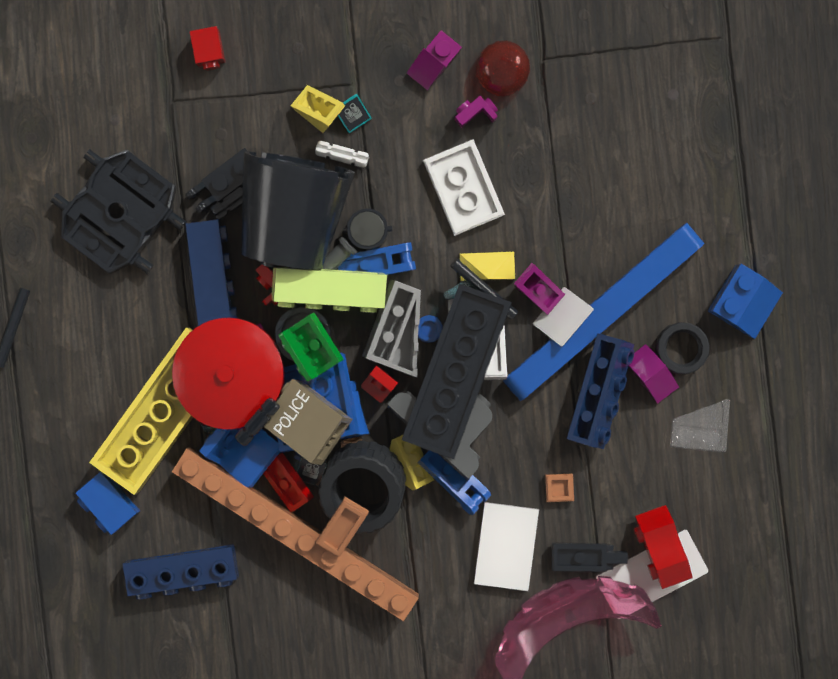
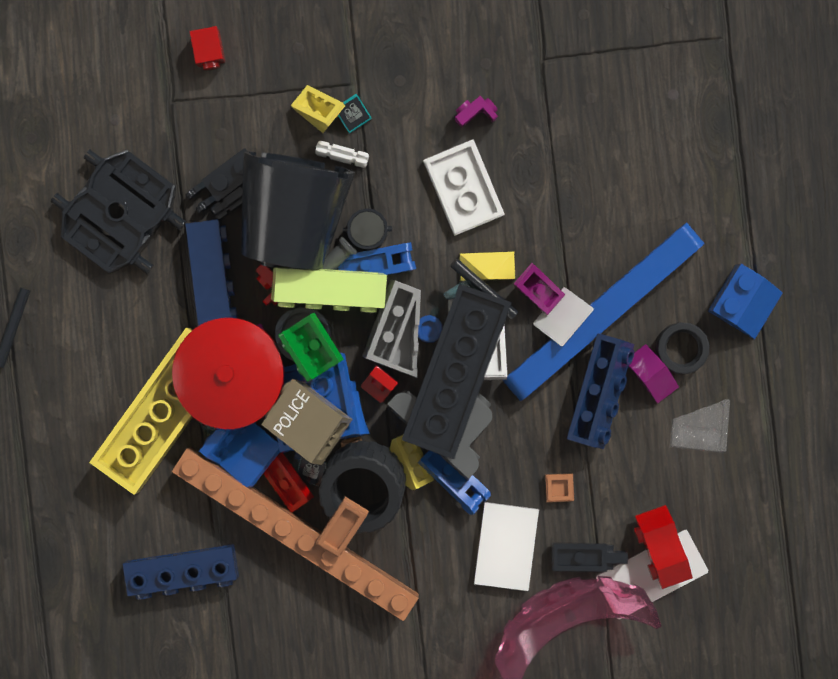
blue brick [76,471,140,535] -> none
black axle [235,398,280,446] -> none
magenta slope [406,30,462,91] -> none
clear red cylinder [476,40,530,96] -> none

